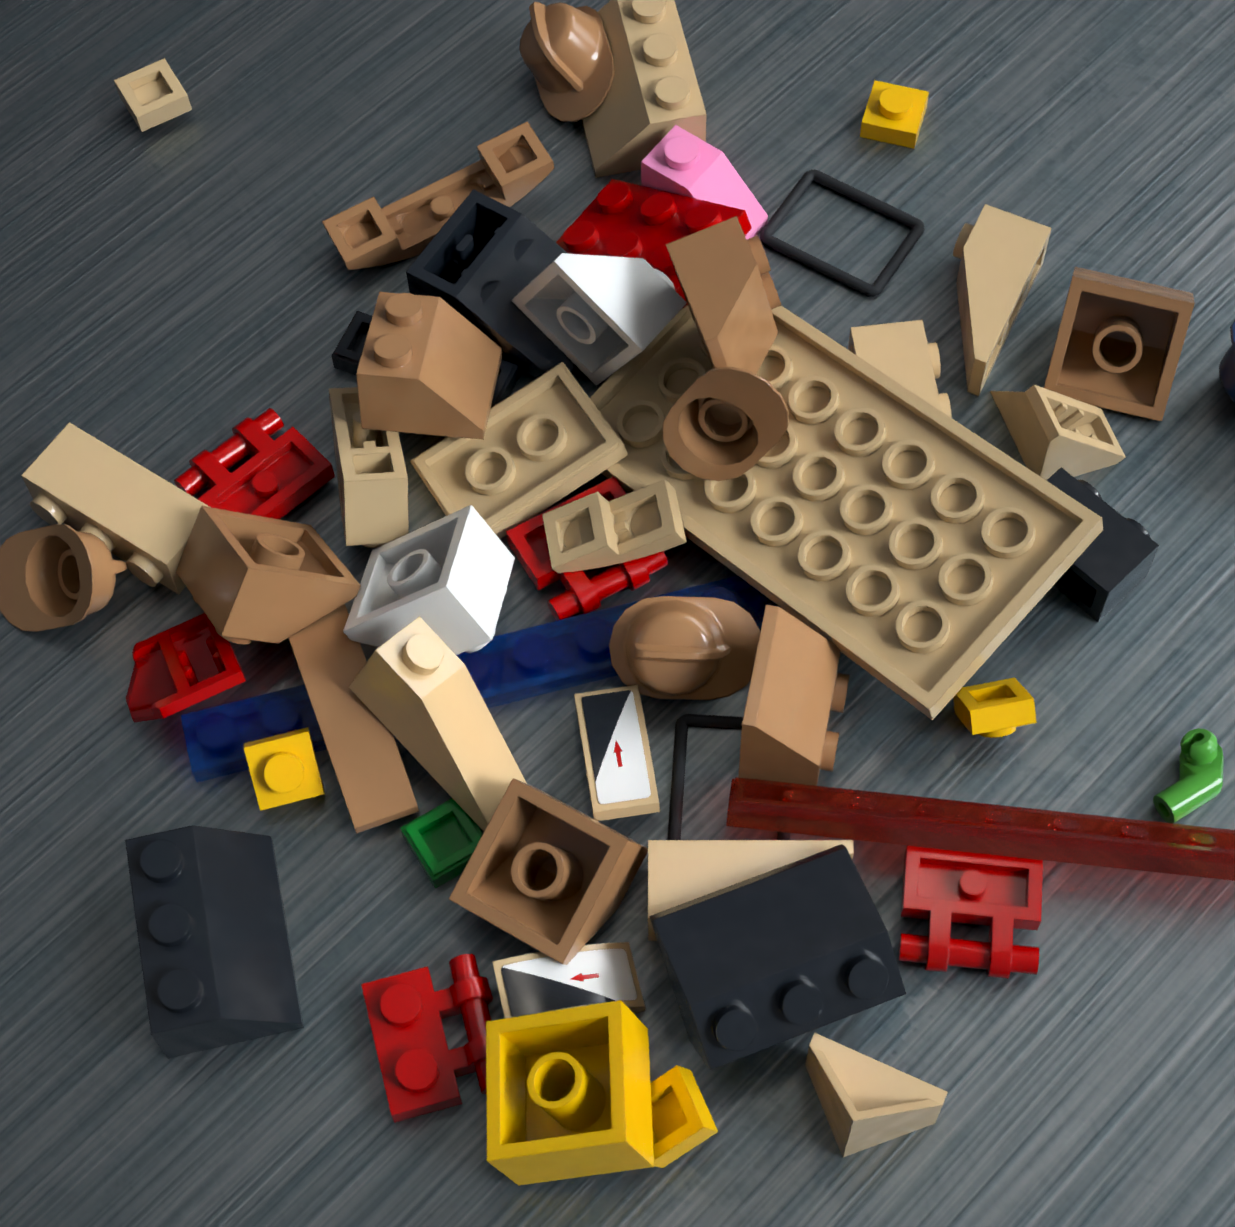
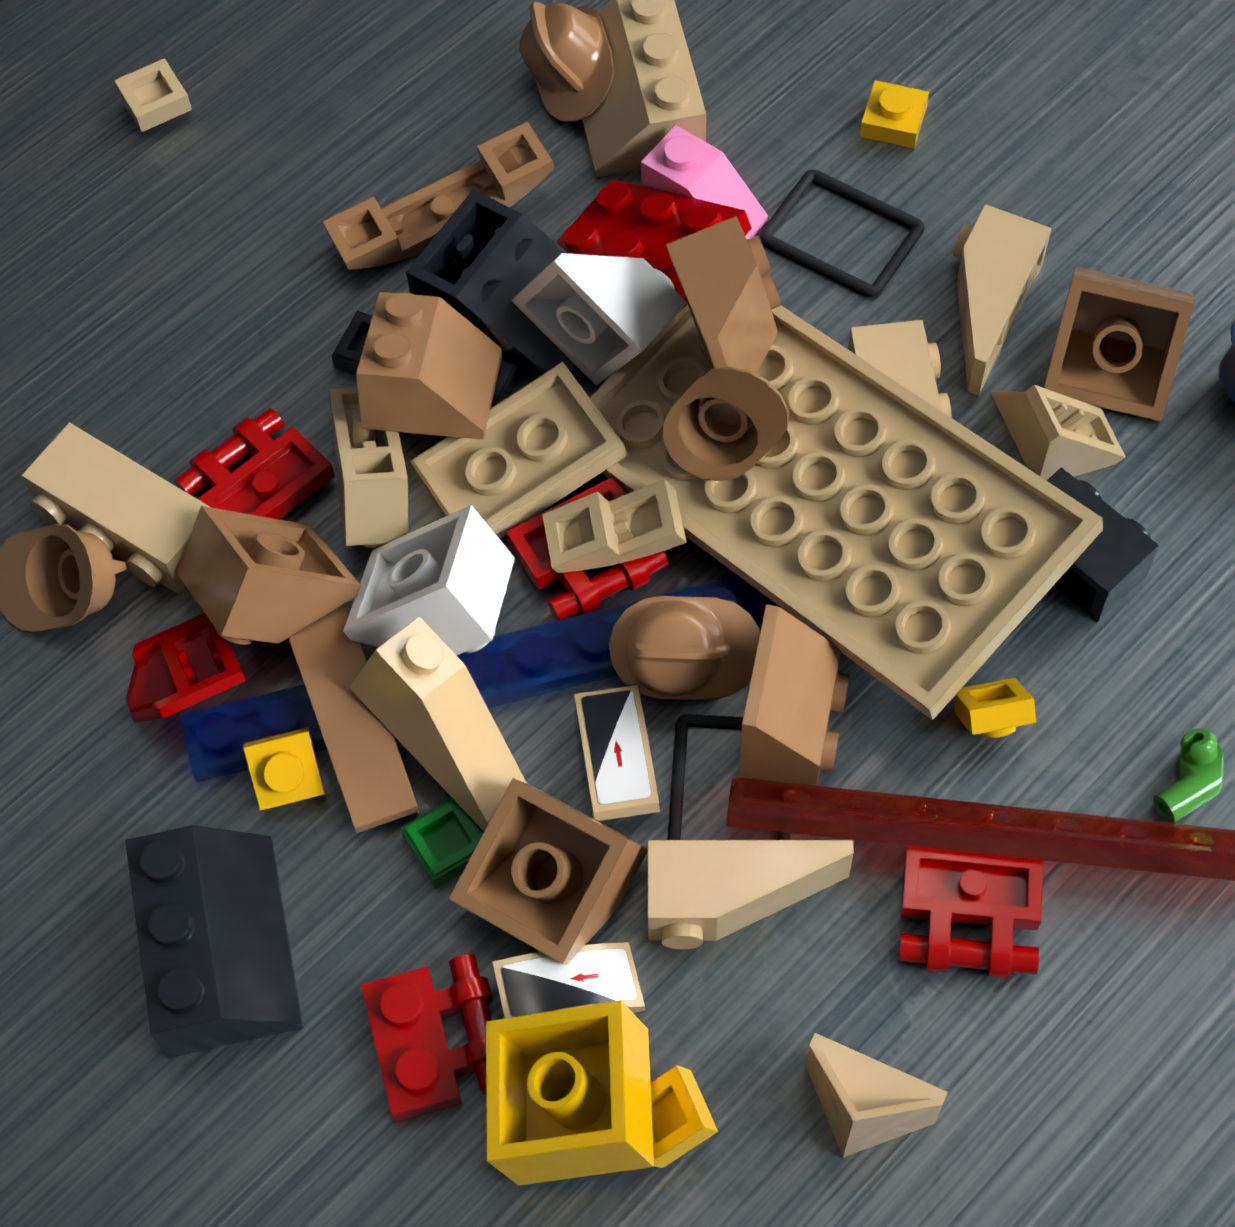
black slope [649,844,906,1070] -> none

